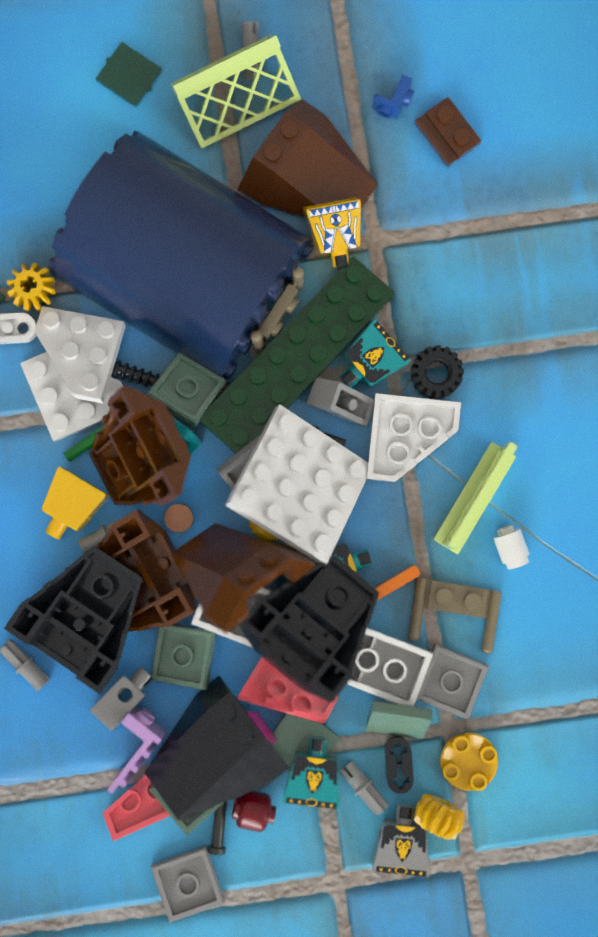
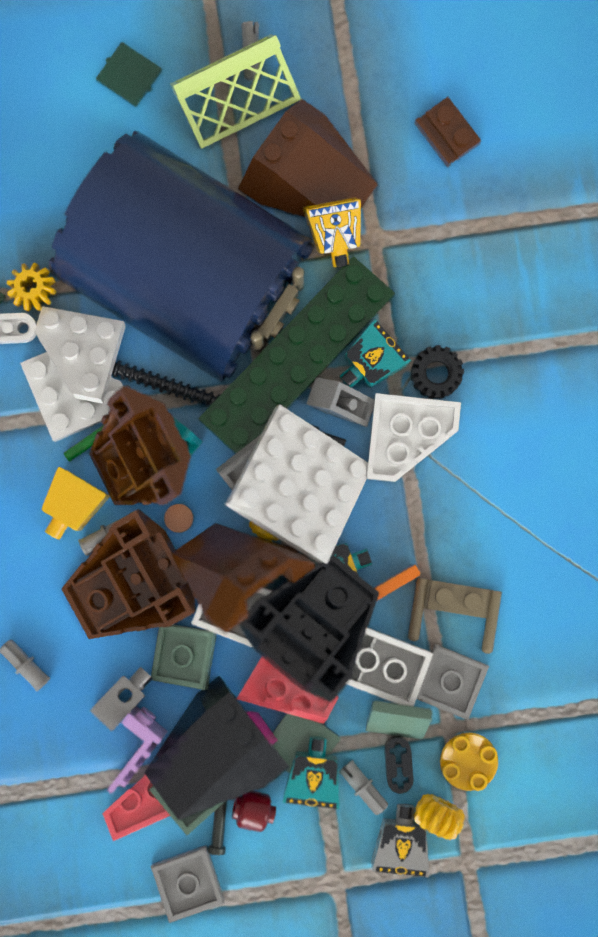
black wedge [4,546,143,694] -> none
sand green tile [147,352,227,427] -> none
blue bracket [372,74,415,119] -> none
yellowish green fence [432,442,518,555] -> none
white brick [493,525,530,570] -> none

